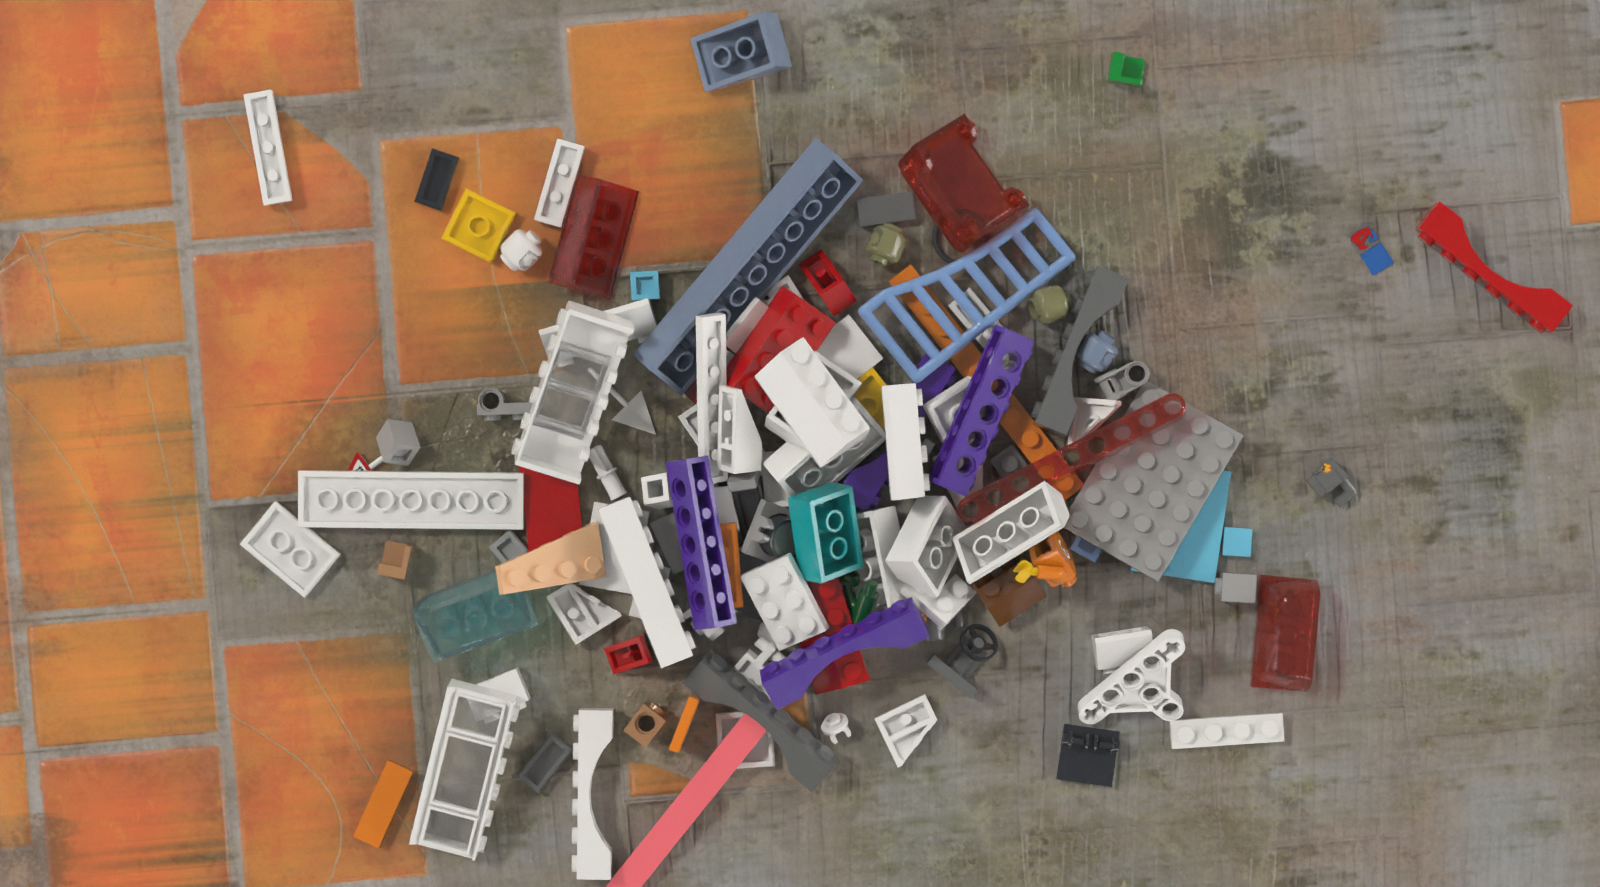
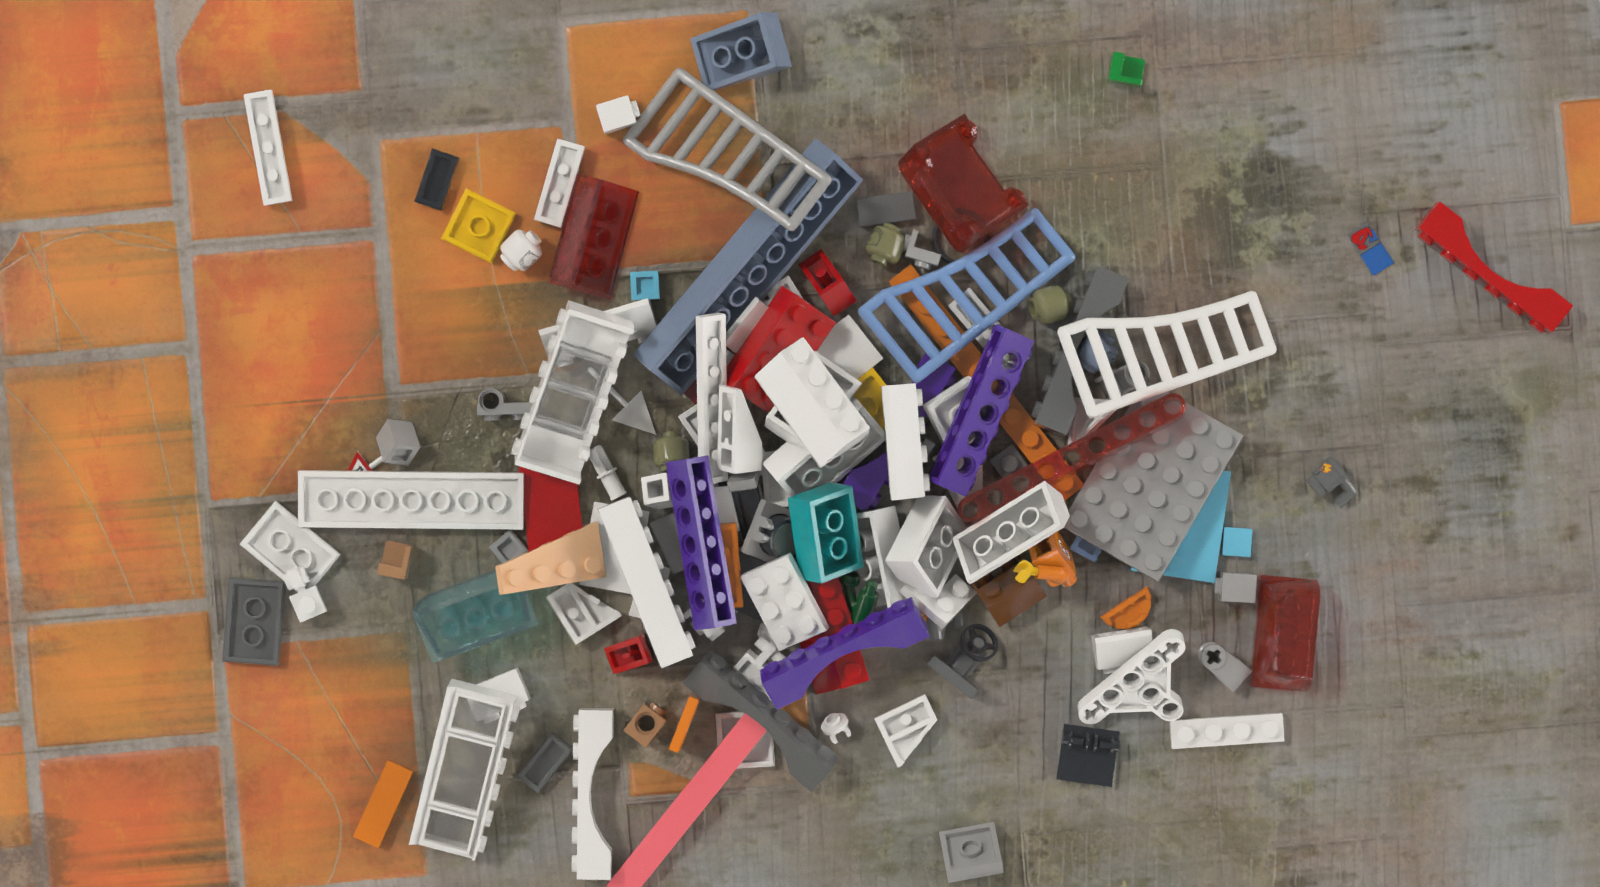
none -> dark grey tile [222,577,286,666]
none -> white plate [283,566,327,623]
none -> white brick [596,95,641,134]
none -> light grey bar [623,68,832,231]
none -> olive head [653,432,690,473]
none -> light grey bracket [904,229,941,270]
none -> light grey bracket [939,822,1004,883]
none -> white bar [1057,291,1277,418]
none -> orange tile [1099,586,1151,629]
none -> light grey piece [1198,642,1252,692]

